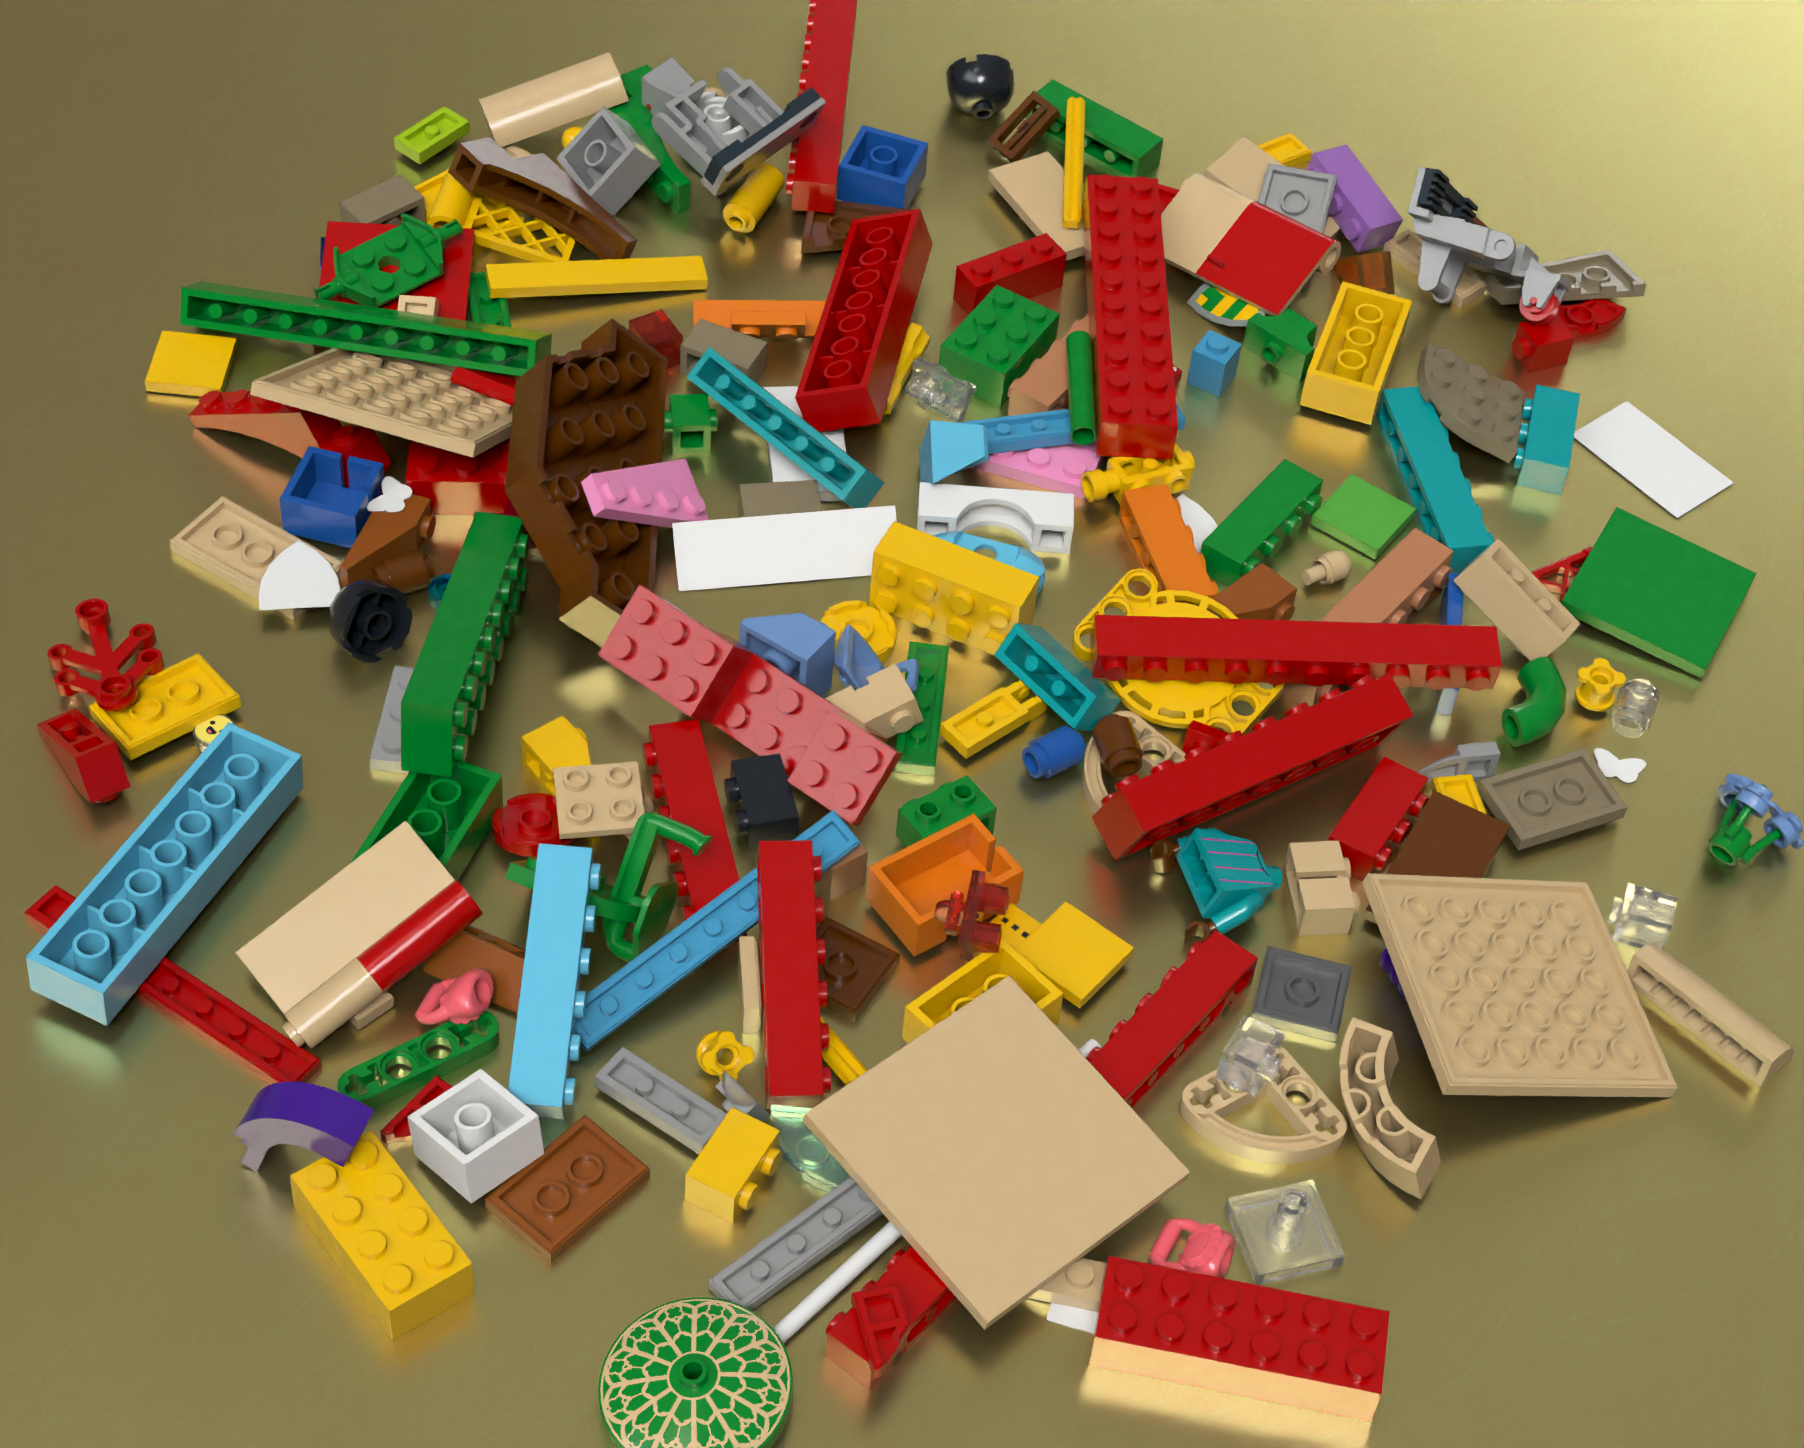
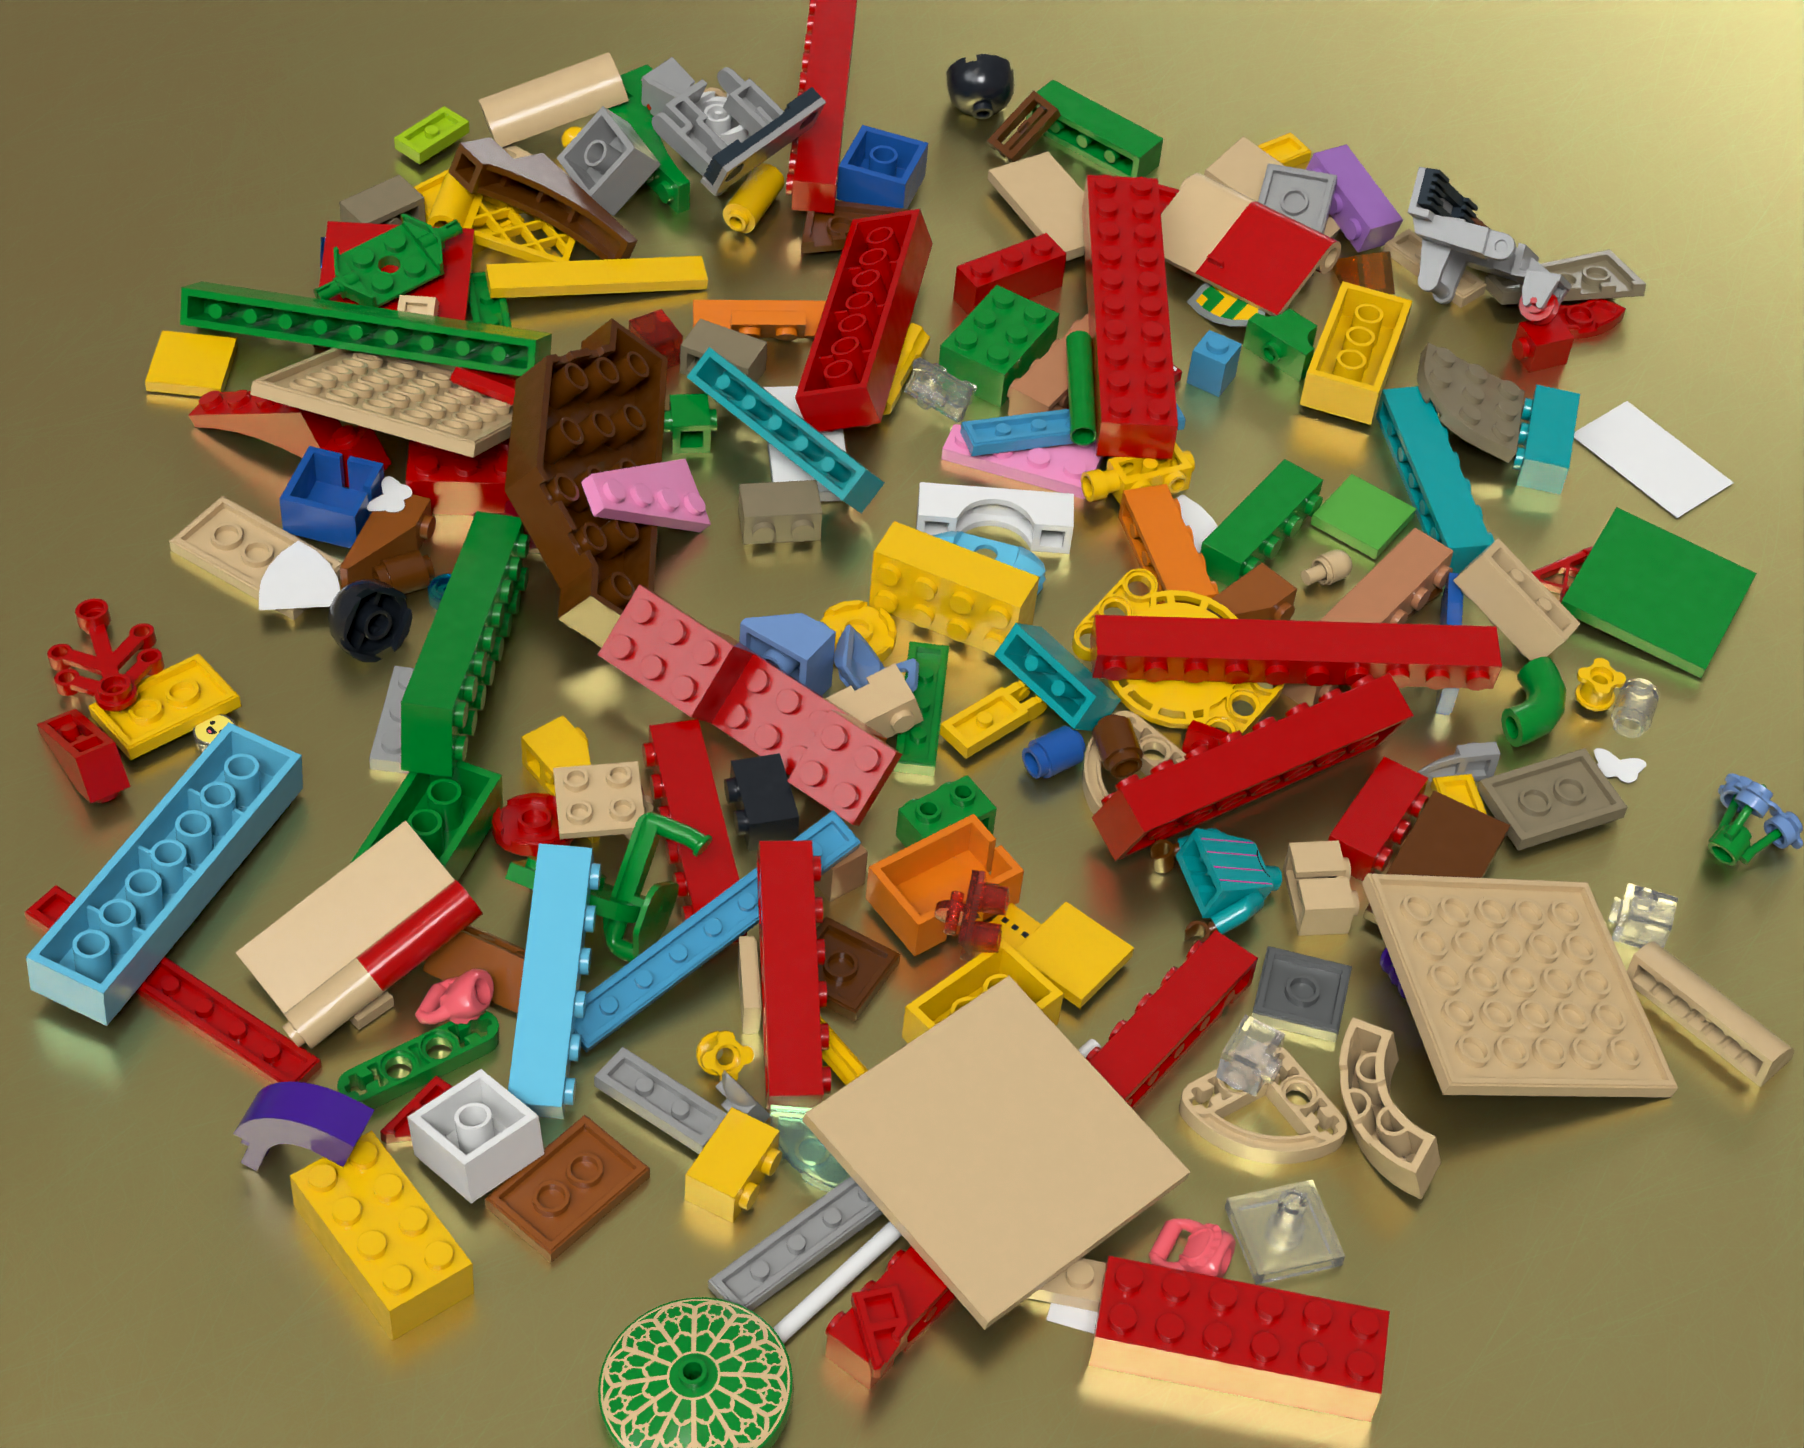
white sticker [672,505,897,591] -> none
medium azure slope [919,420,989,484] -> none
yellow axle [1062,96,1086,230] -> none

